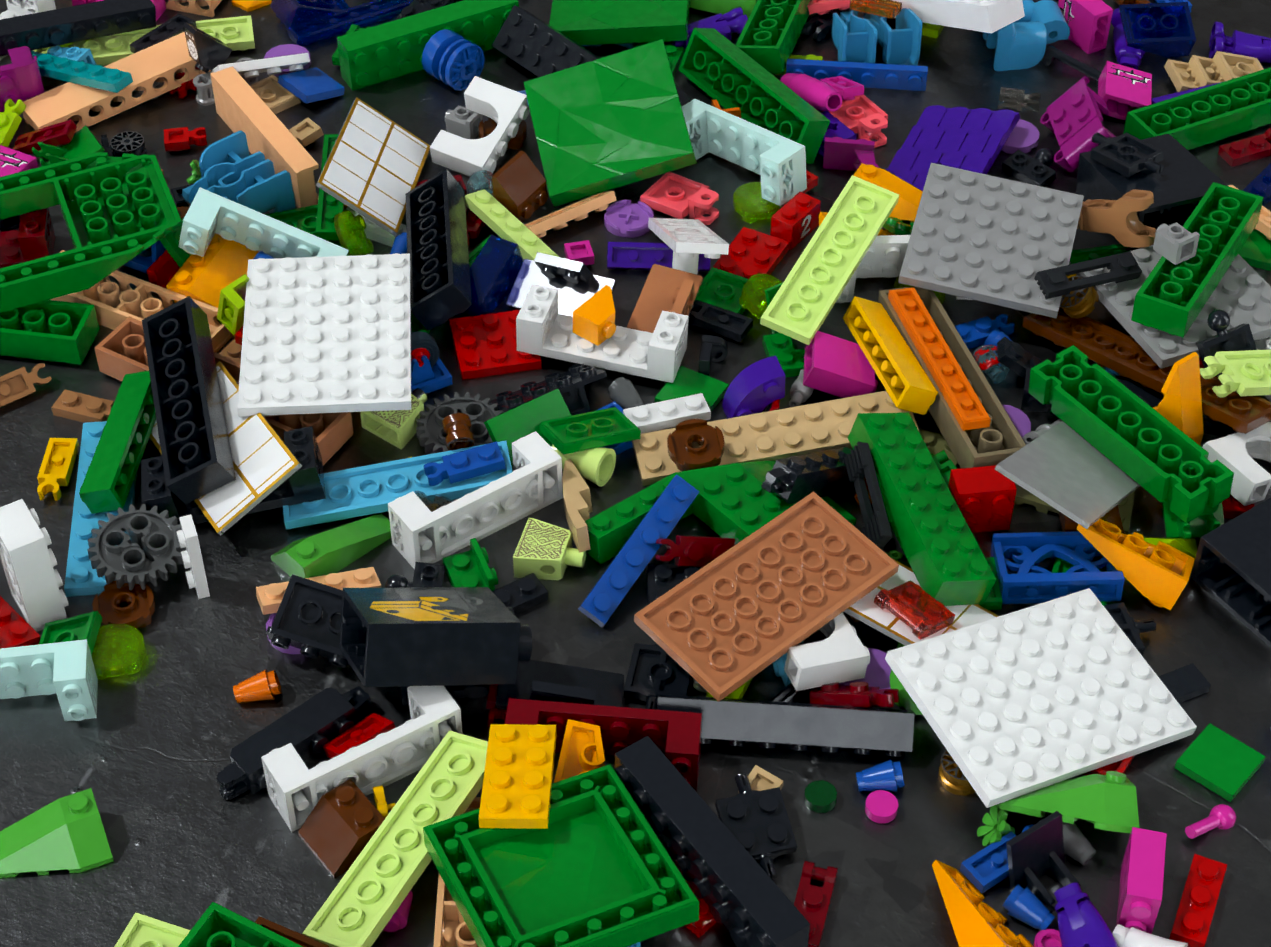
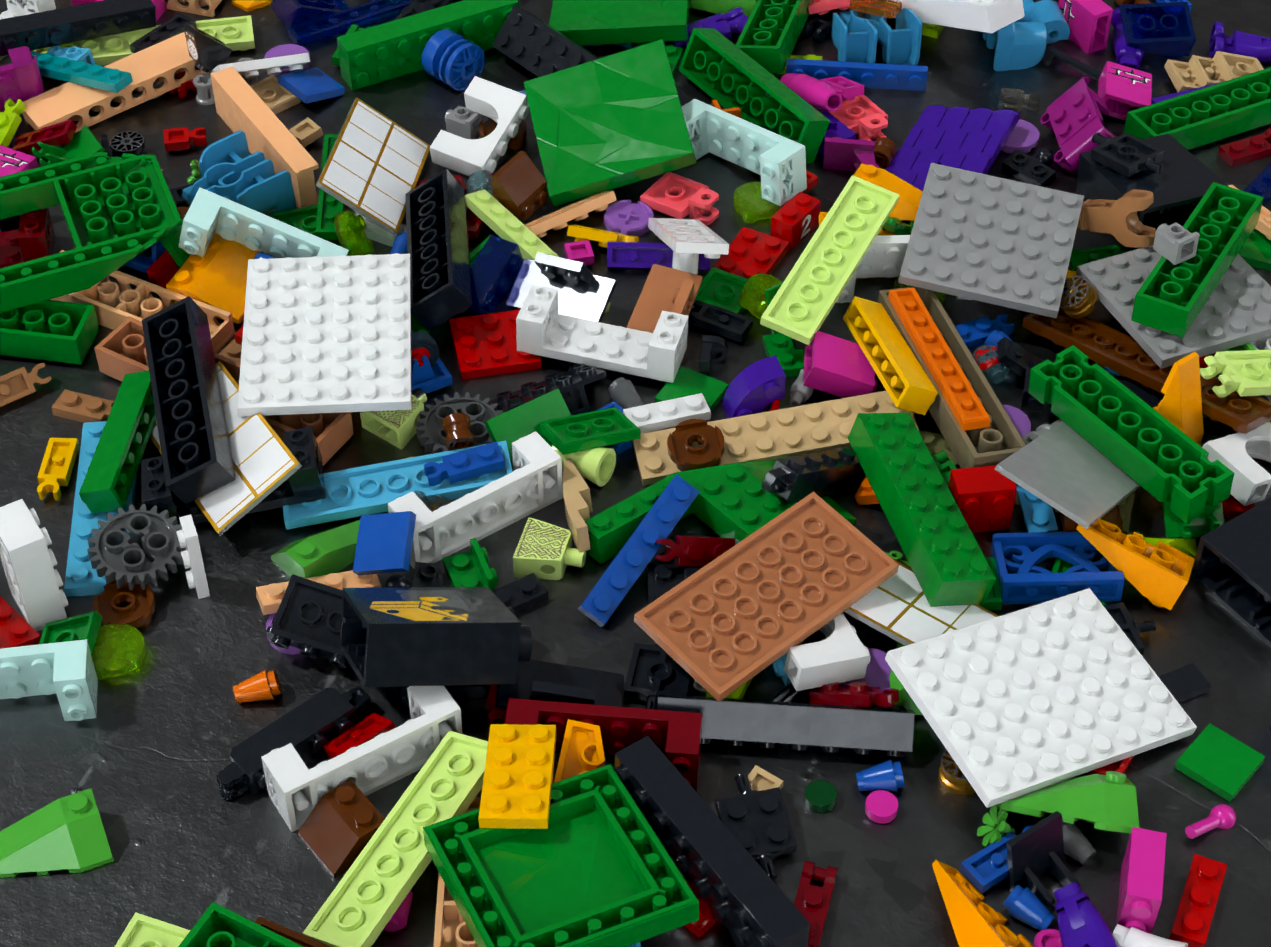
lime panel [217,274,249,335] -> none
yellow piece [373,785,395,818] -> none
light orange slope [573,285,616,346] -> none
black container [844,441,893,550] -> none
clear red plate [874,580,955,639] -> none
black container [1034,251,1142,299] -> none
black plate [1196,310,1257,368] -> none
none -> blue tile [353,511,416,575]
none -> yellow plate [567,225,639,248]
none -> reddish brown wheel [874,137,897,169]
none -> dark azure plate [1016,485,1058,533]

